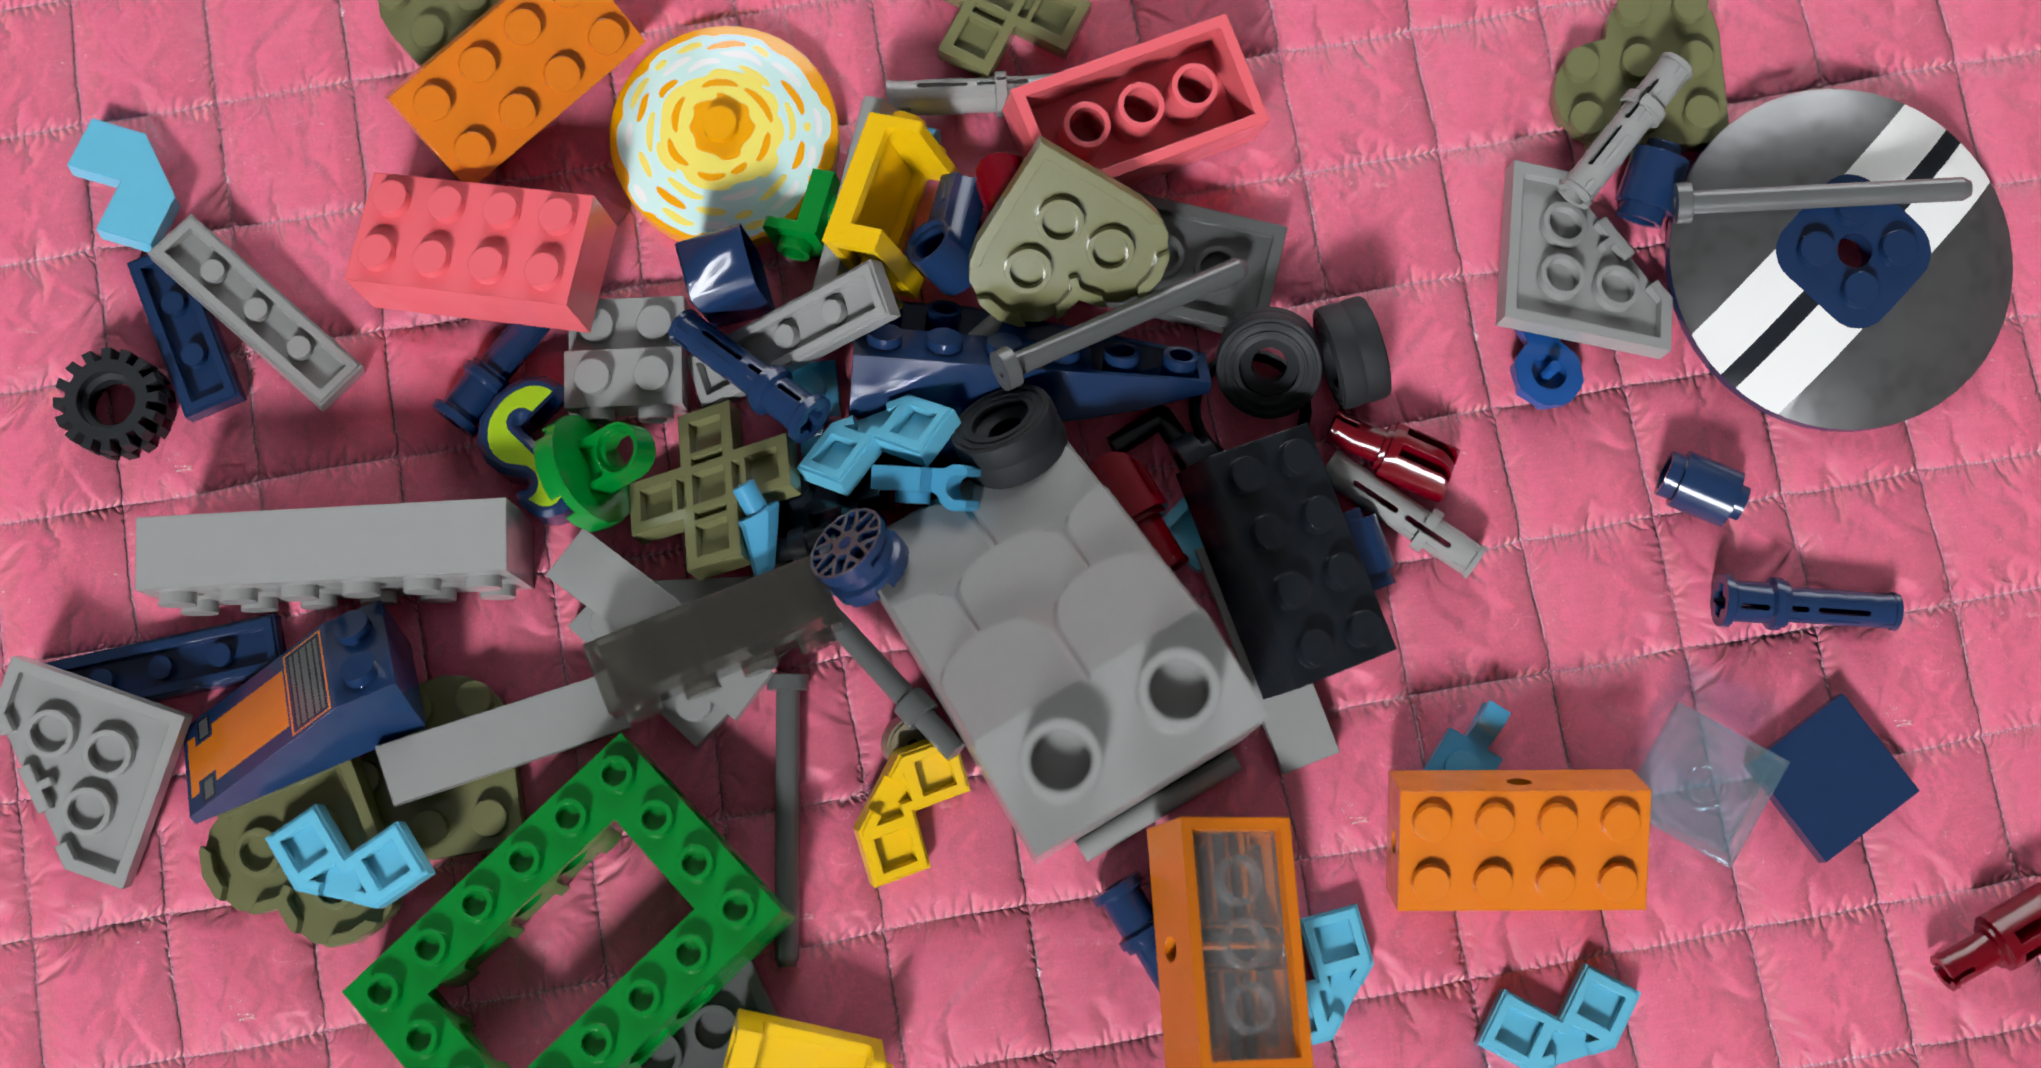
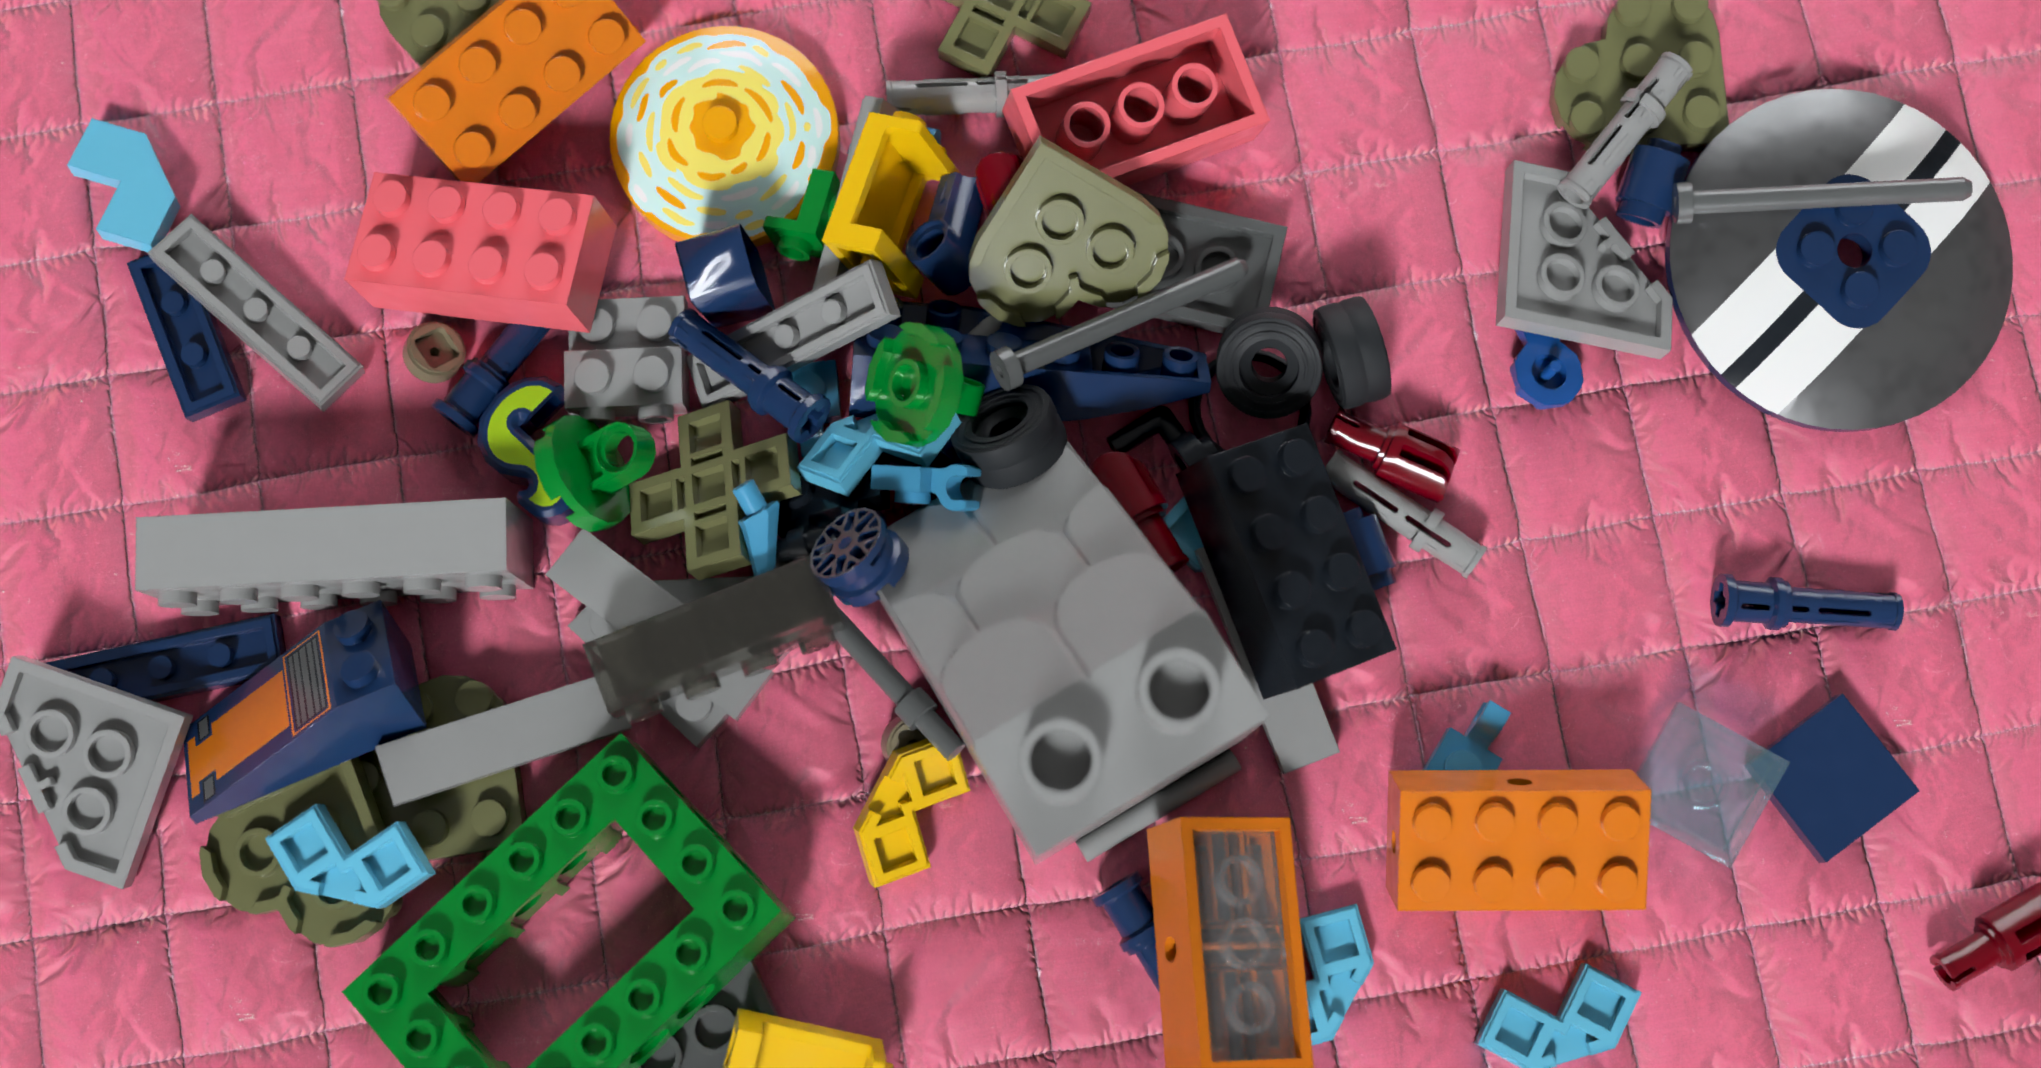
black tyre [53,348,176,461] -> none
dark grey bar [767,674,809,967] -> none
dark blue brick [1654,451,1751,527] -> none
none -> dark tan tile [402,321,466,383]
none -> green tile [865,322,986,447]

